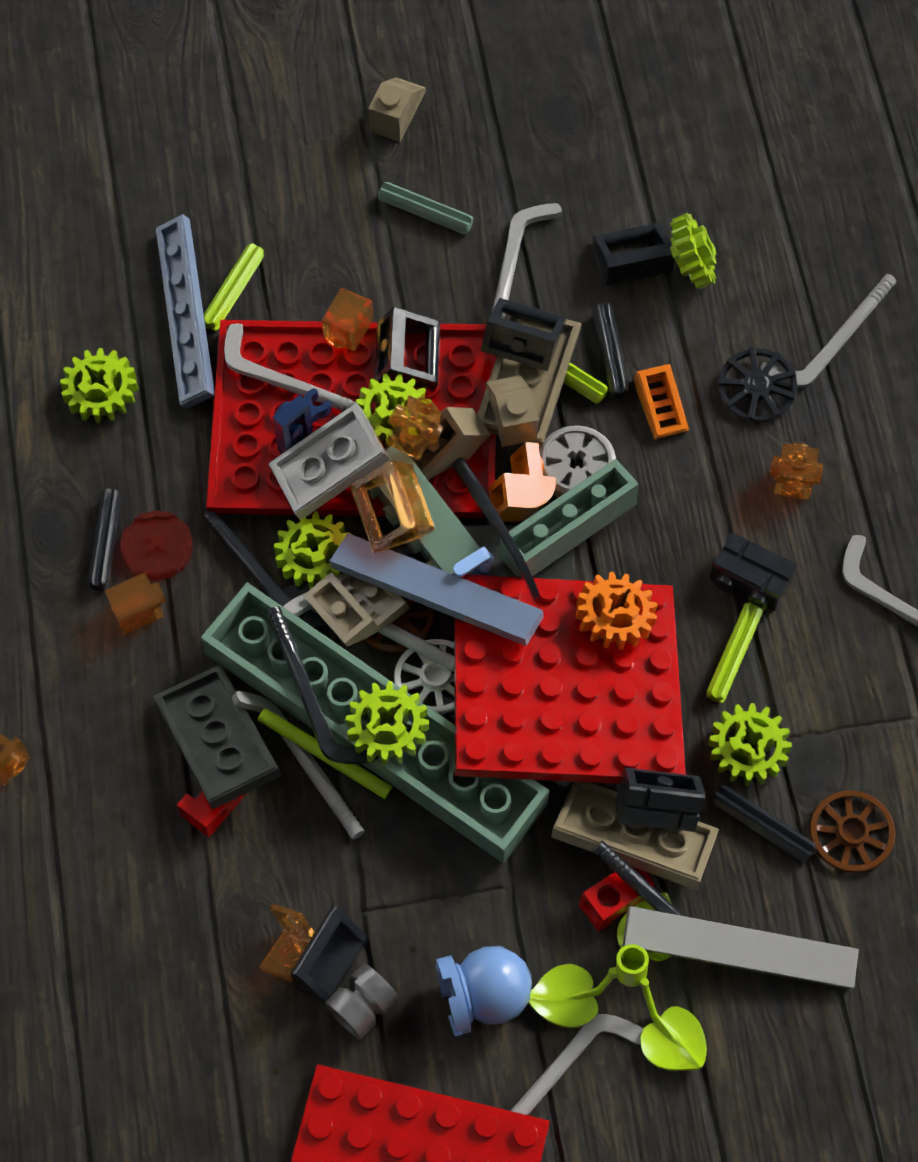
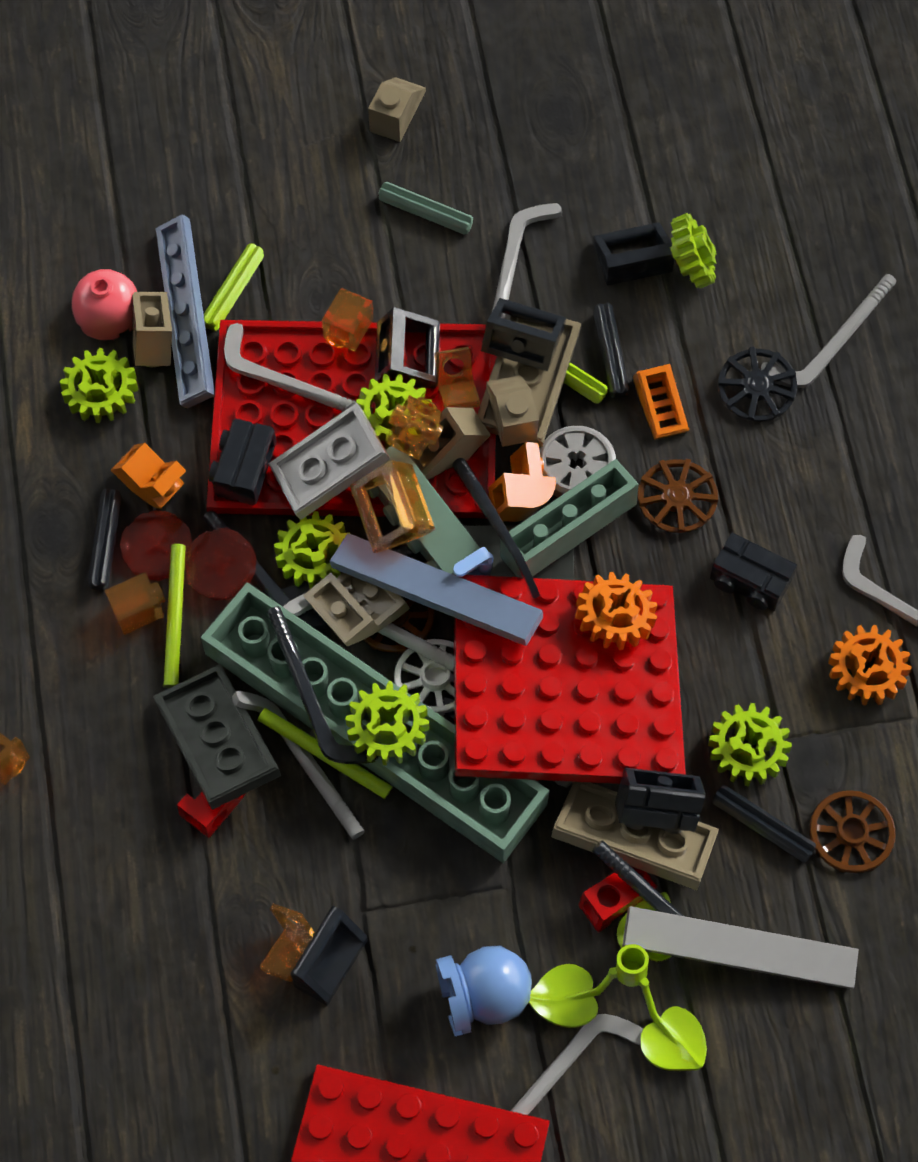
dark blue plate [272,388,331,454] -> none
flat silver wheel [324,963,399,1040] -> none
lime axle [706,603,763,703] -> none
clear orange brick [770,443,823,500] -> none
none -> coral cylinder [72,269,137,340]
none -> orange brick [111,443,186,508]
none -> dark tan slope [132,292,172,368]
none -> lime bar [163,544,186,688]
none -> clear red tile [185,528,256,601]
none -> black brick [209,418,277,505]
none -> clear orange bracket [434,347,480,409]
none -> reddish brown wheel [638,458,719,533]
none -> orange gear [828,625,911,705]

